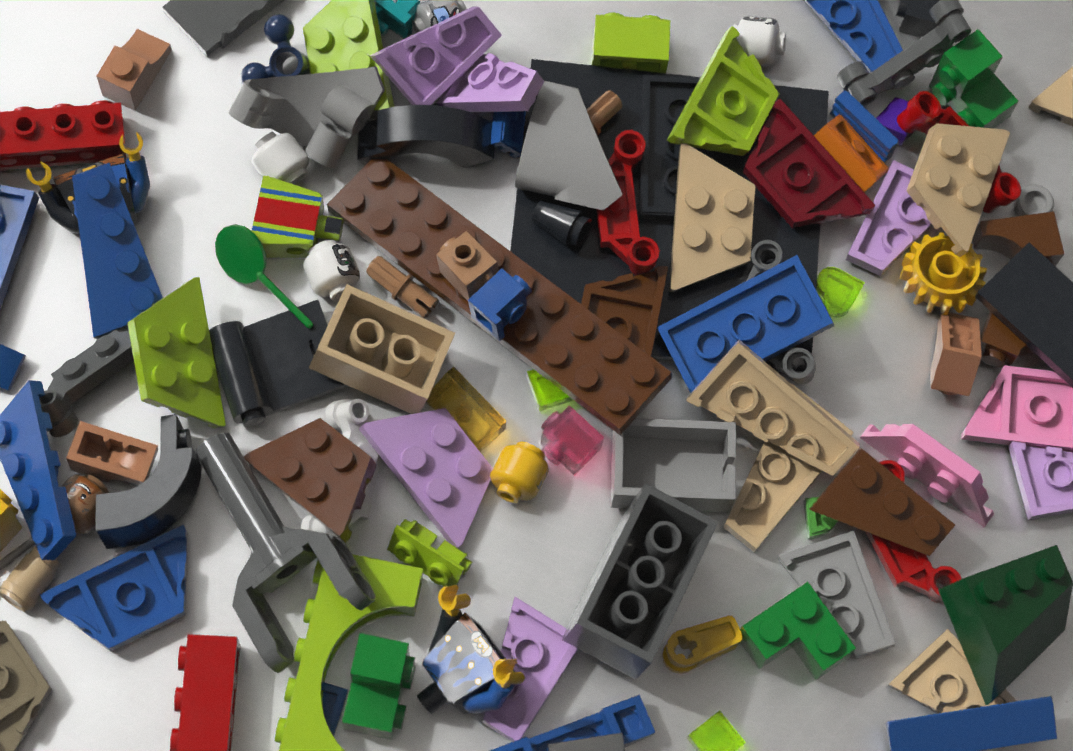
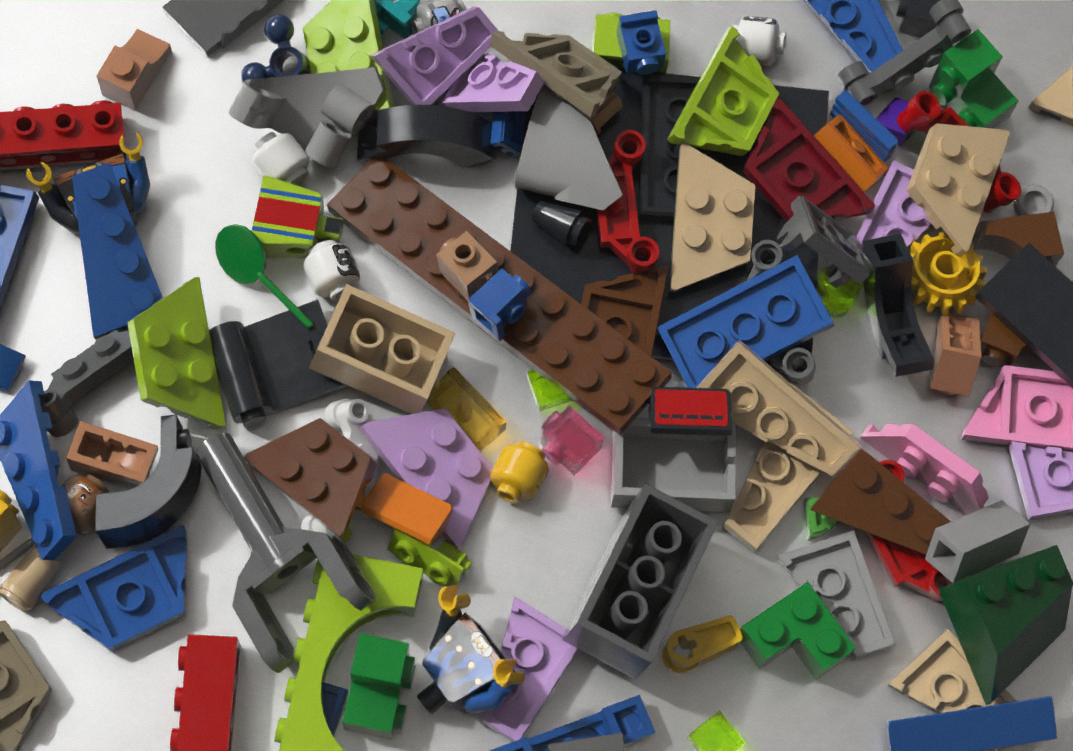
medium nougat axle [366,256,439,319] -> none
none -> orange slope [360,473,453,545]
none -> dark tan wing [490,31,621,117]
none -> blue brick [617,10,666,75]
none -> slope [648,387,732,436]
none -> dark grey piece [777,195,870,288]
none -> black arch [863,234,934,377]
none -> light grey brick [925,500,1030,583]

